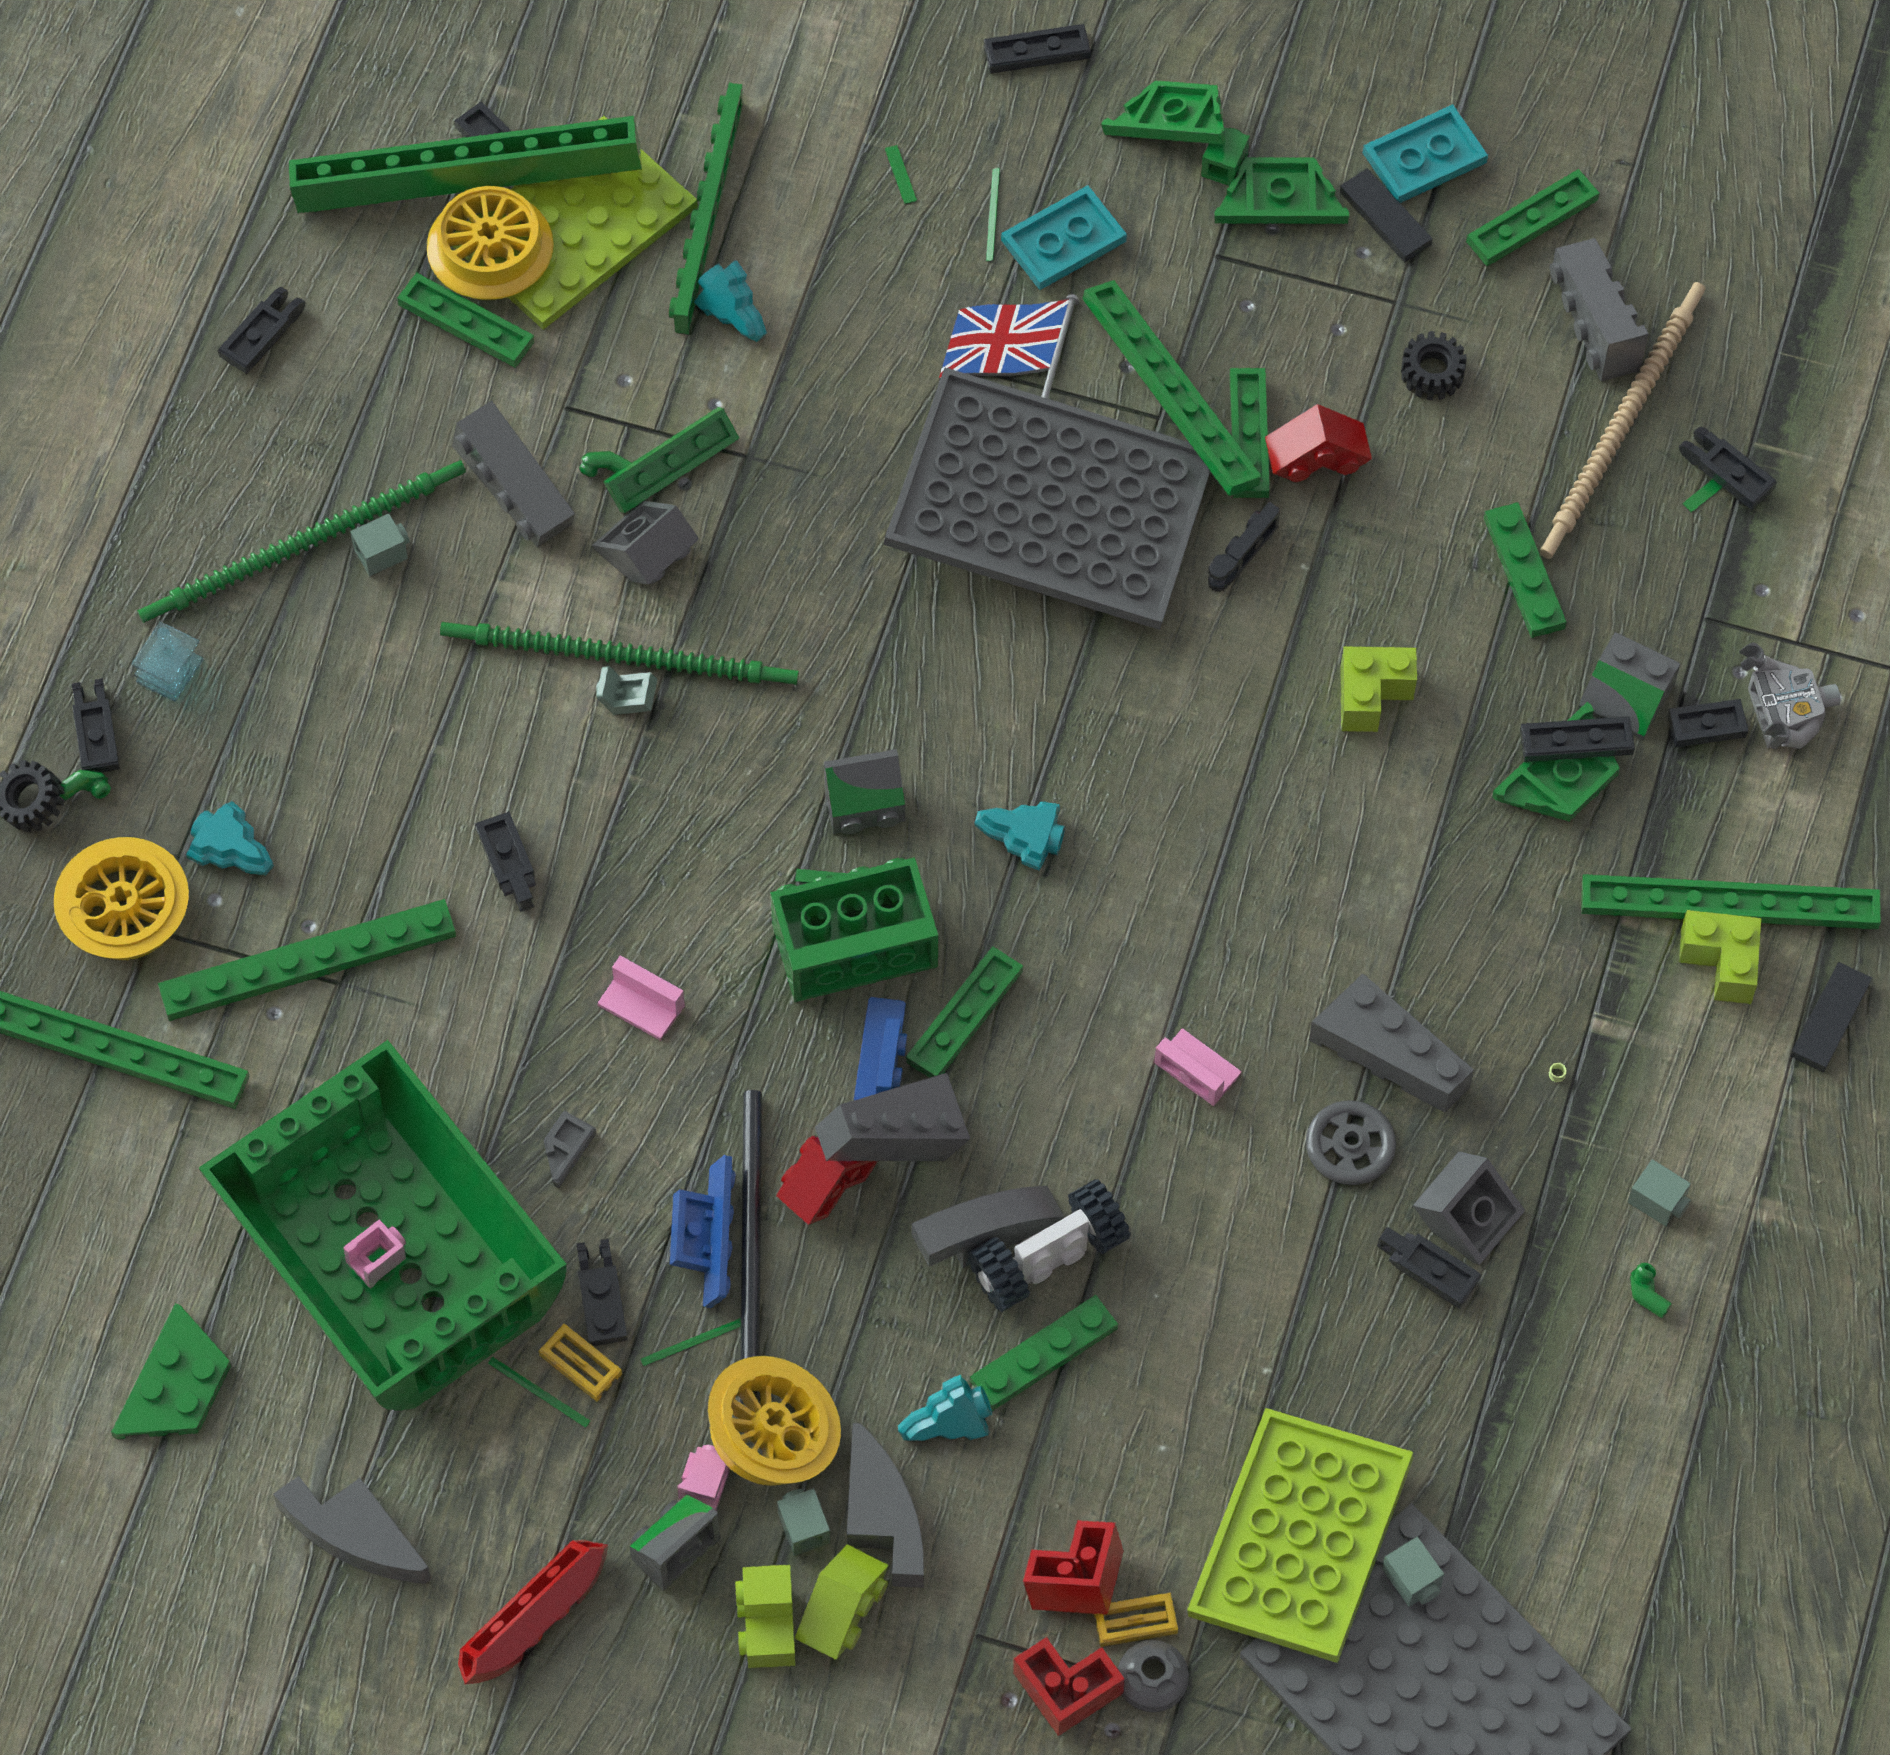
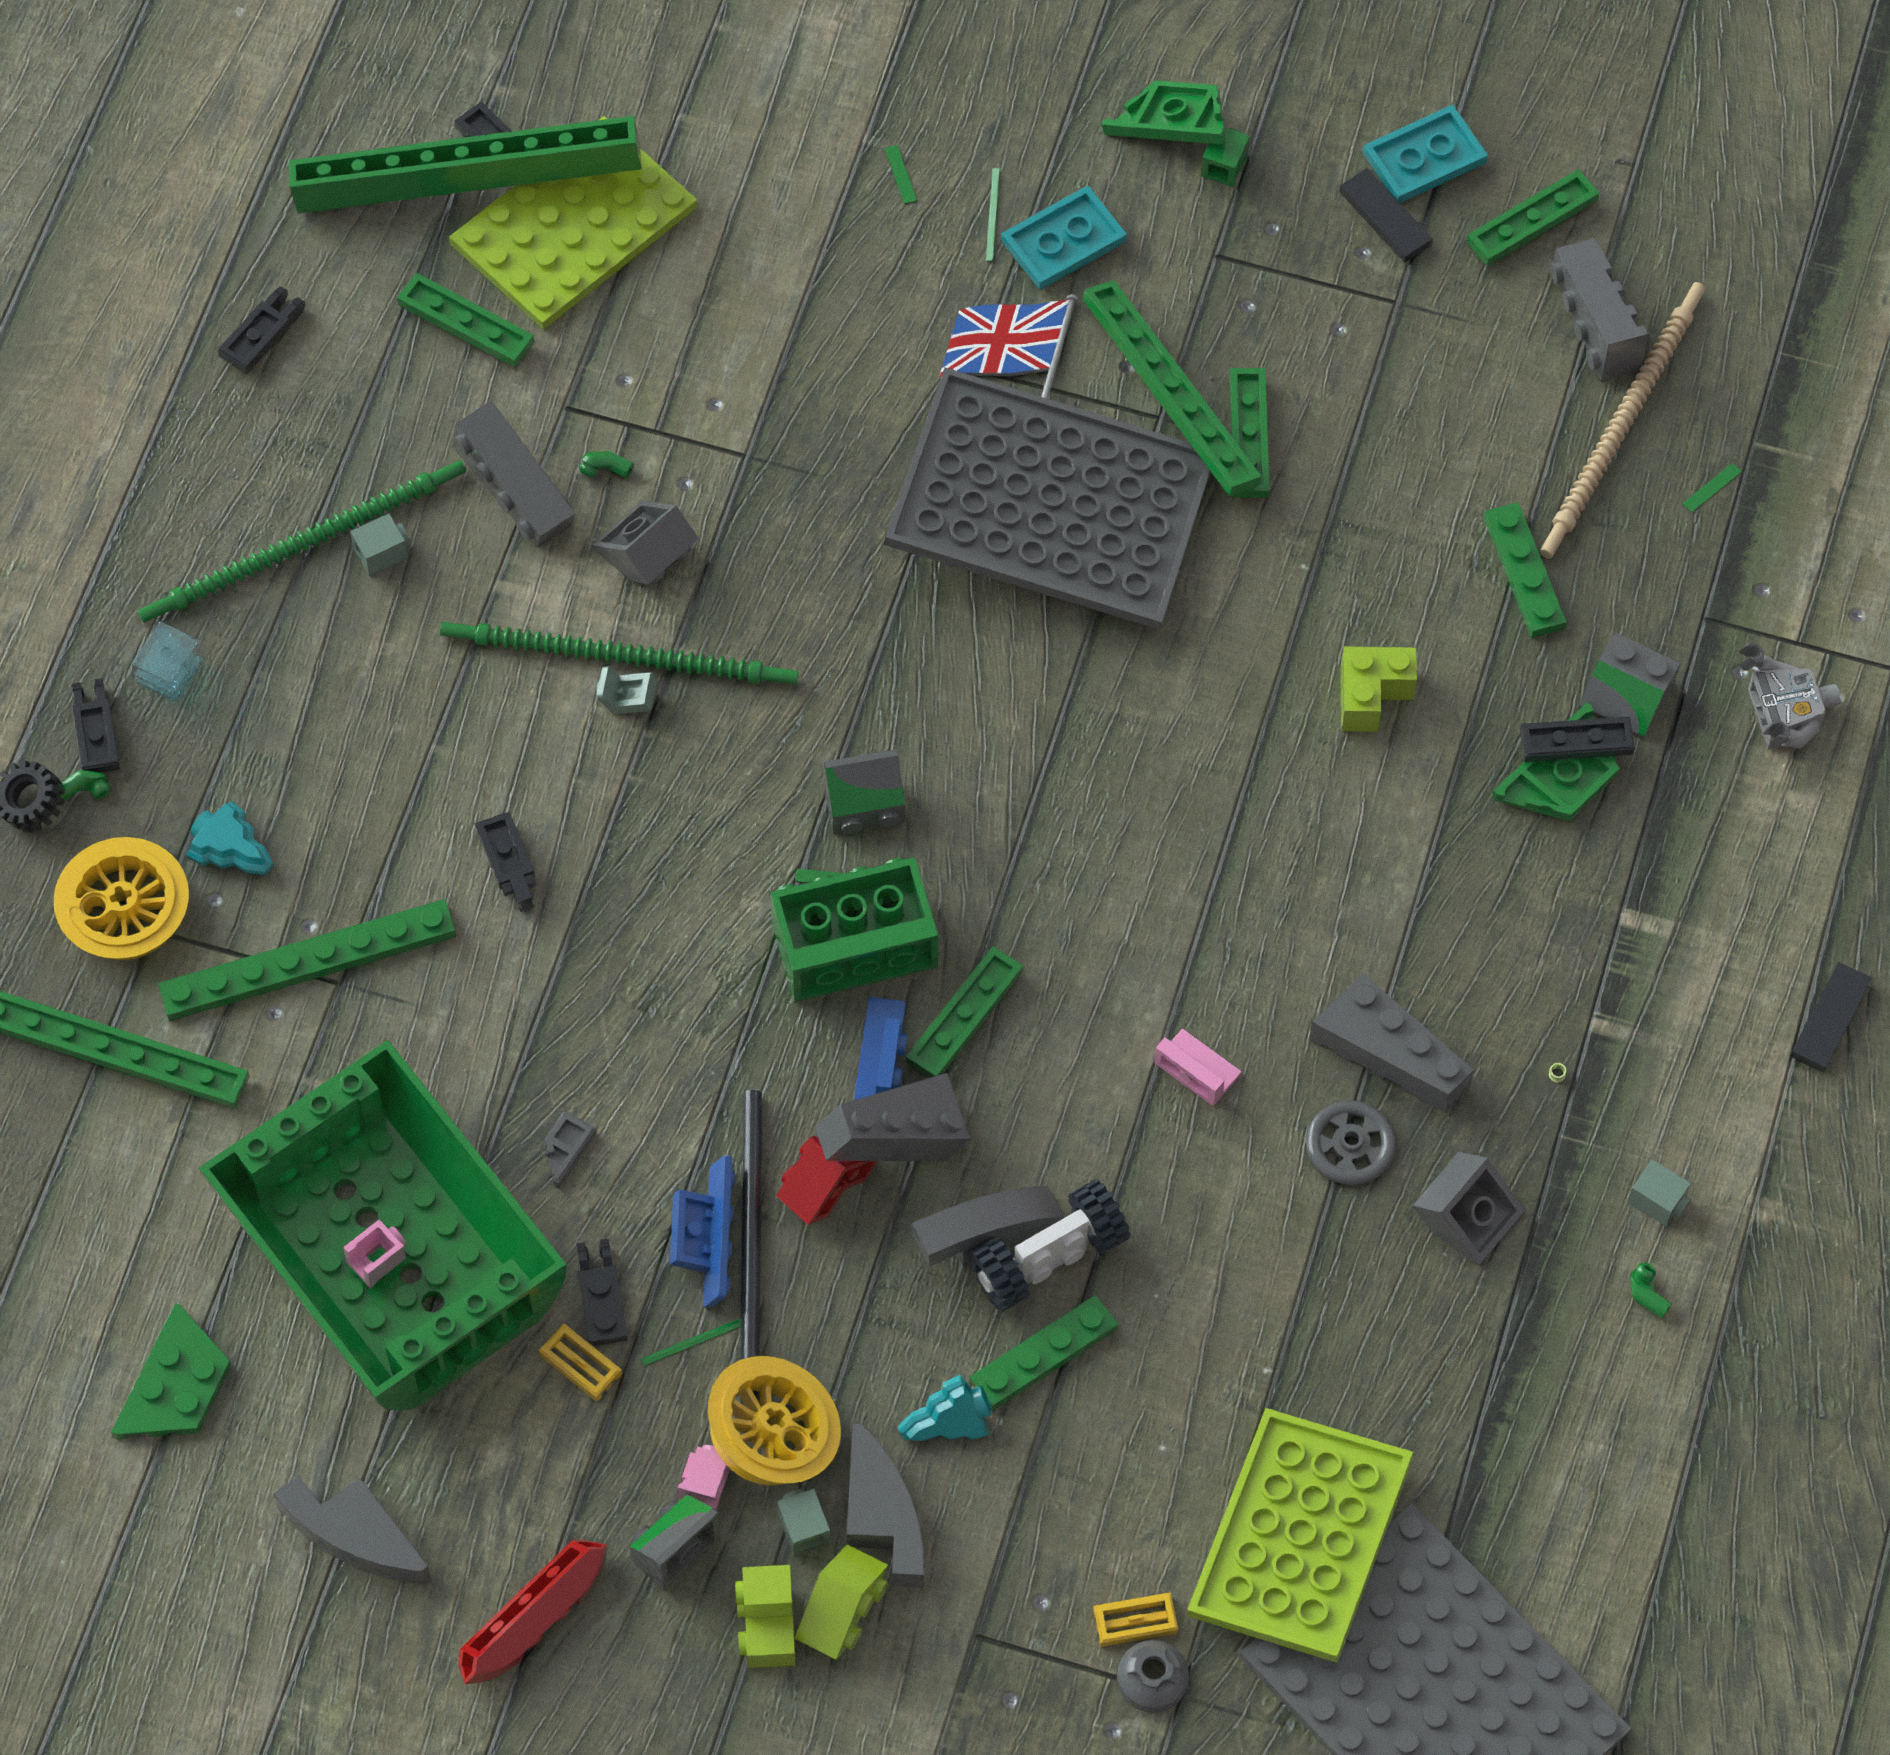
yellow piece [427,186,554,300] -> none
green piece [488,1357,591,1428] -> none
bright pink panel [598,956,685,1041] -> none
green plate [603,407,740,513] -> none
green plate [669,82,744,335] -> none
teal rock [694,260,767,342] -> none
teal rock [974,801,1065,870] -> none
black tile [983,24,1091,74] -> none
red brick [1013,1637,1125,1736] -> none
red brick [1023,1520,1124,1615] -> none
black hinge [1208,502,1280,592] -> none
green wing [1214,157,1349,224] -> none
red brick [1265,404,1372,483] -> none
black hinge [1377,1227,1482,1309] -> none
sand green brick [1382,1537,1445,1607] -> none
black tyre [1401,331,1467,400] -> none
green plate [1581,874,1881,929] -> none
black plate [1668,699,1749,747] -> none
black hinge [1679,426,1777,510] -> none
lime brick [1679,910,1761,1004] -> none

